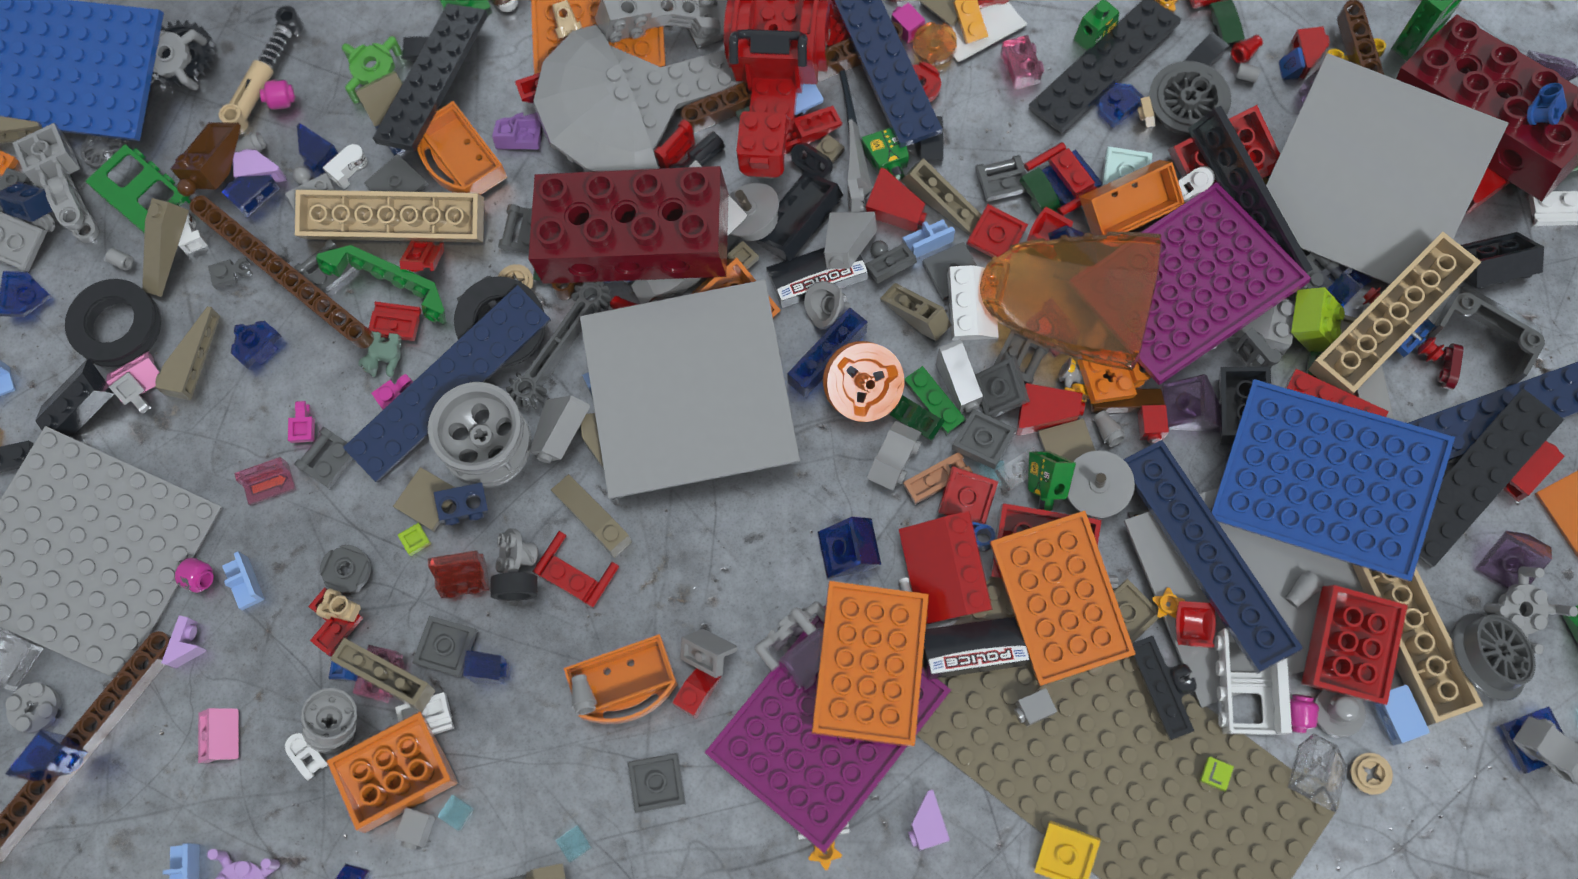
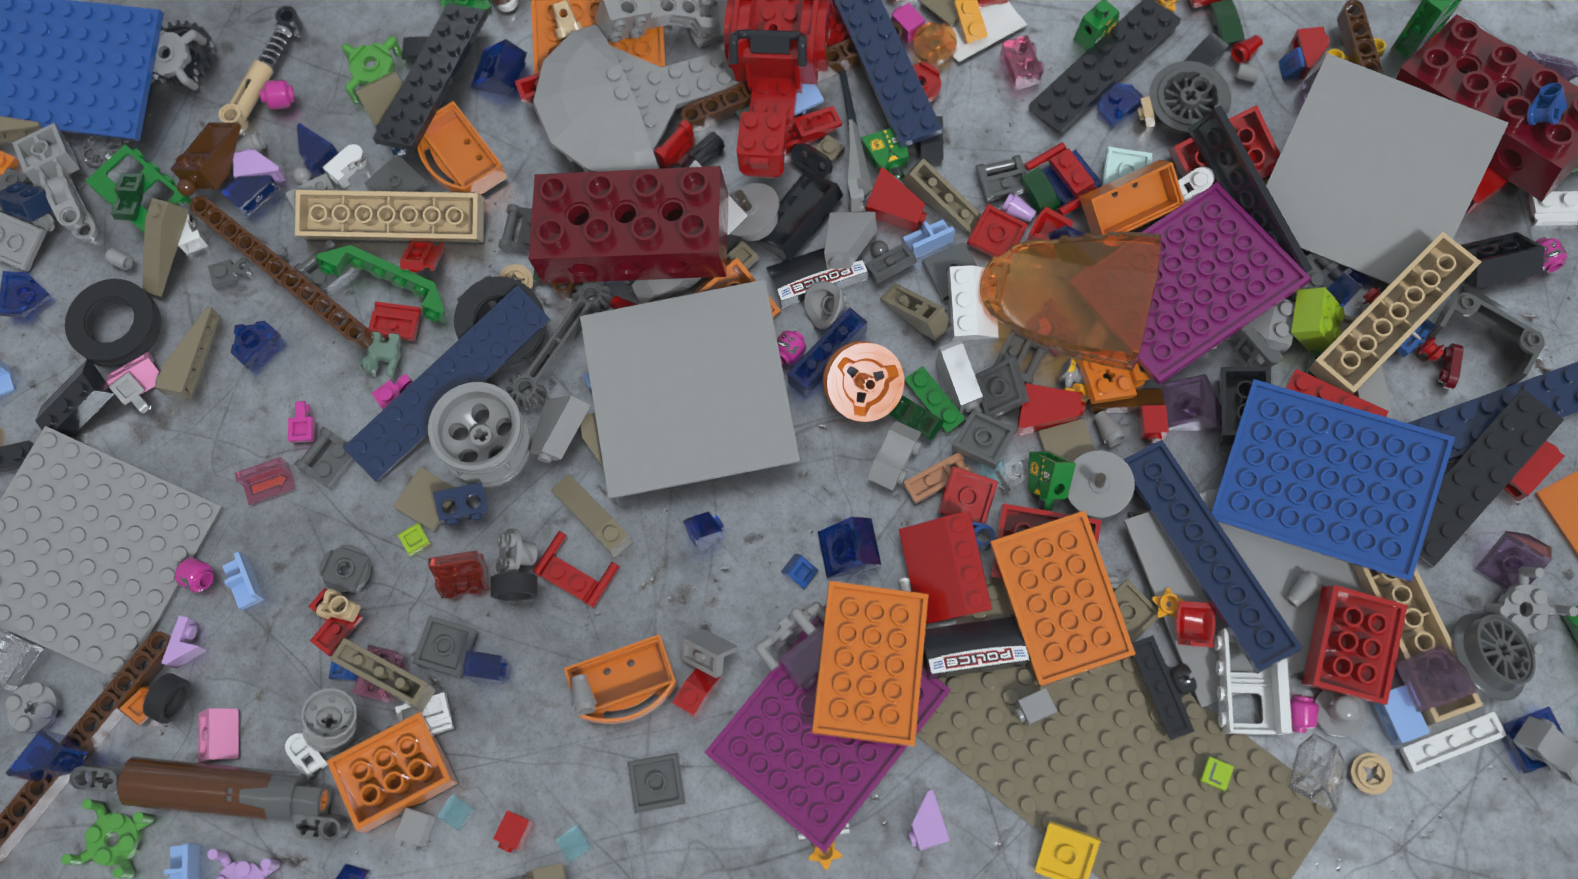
medium lavender slope [492,112,543,150] -> none
none -> bright green plate [61,799,154,879]
none -> piece [69,756,349,842]
none -> dark green slope [111,173,145,221]
none -> orange plate [120,687,150,727]
none -> black tyre [143,673,191,724]
none -> clear blue slope [470,39,527,95]
none -> red brick [493,810,535,853]
none -> clear blue slope [682,511,724,552]
none -> dark pink head [777,331,806,366]
none -> blue slope [781,554,819,589]
none -> lavender cone [1001,193,1036,223]
none -> clear purple slope [1395,645,1477,712]
none -> white plate [1399,711,1507,773]
none -> dark pink head [1535,237,1567,273]

